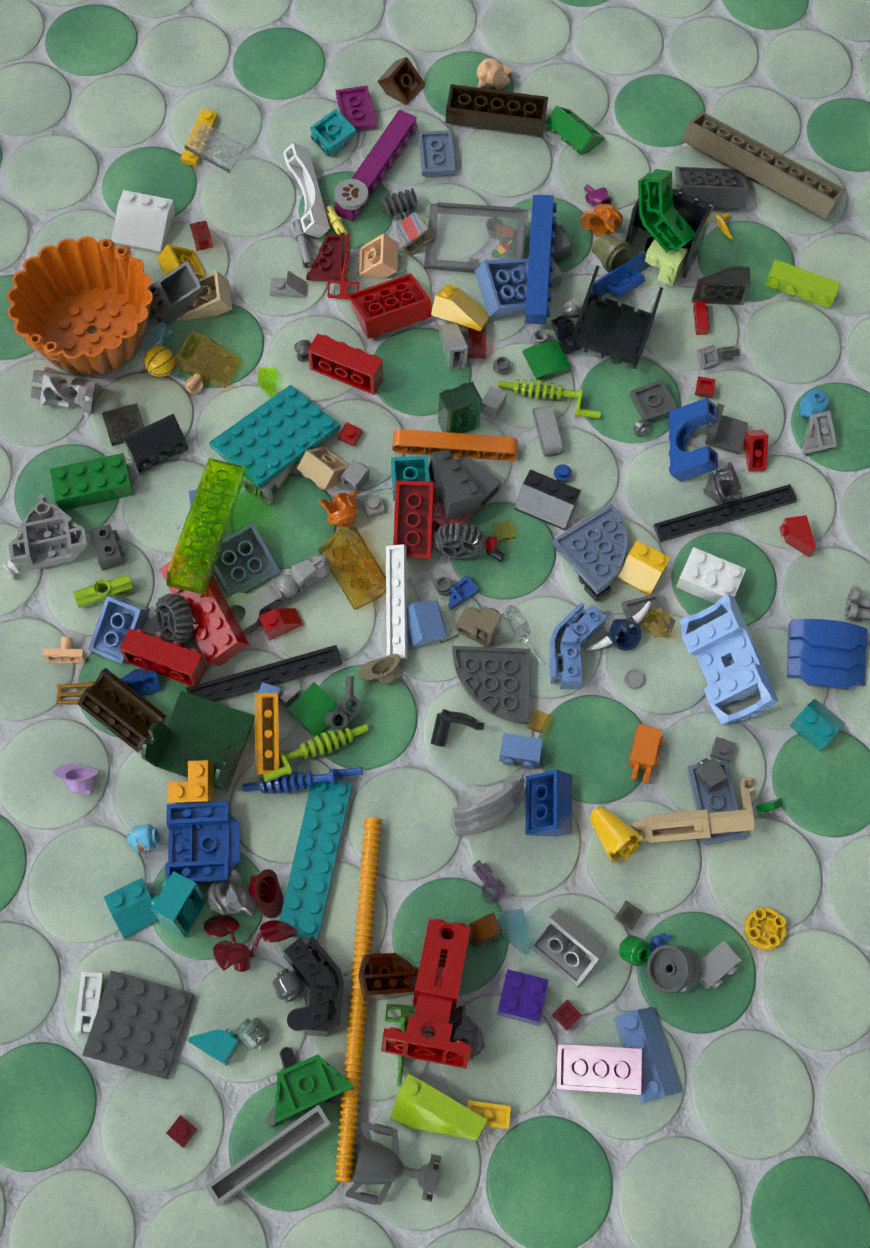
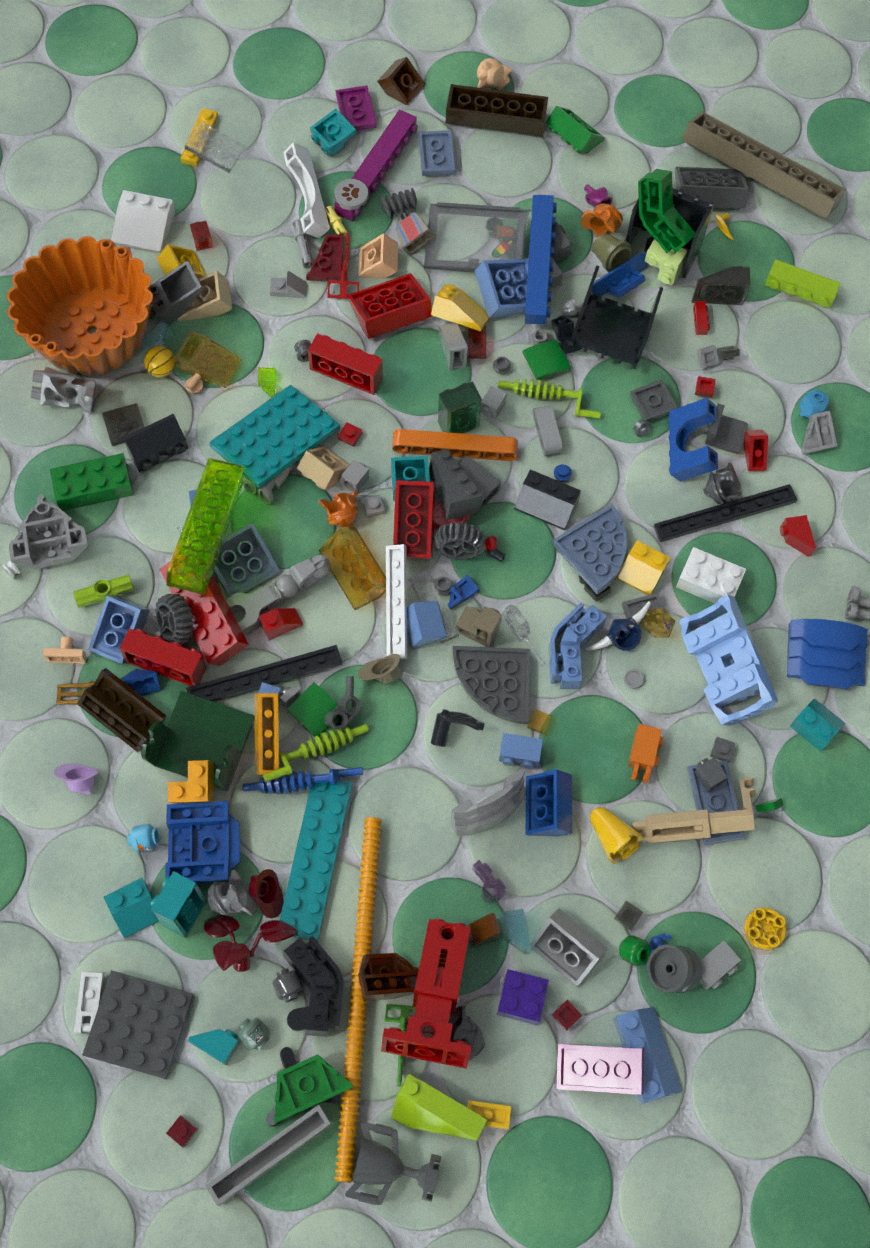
dark grey brick [88,524,125,571] -> none
clear yellow tile [492,519,516,543] -> none

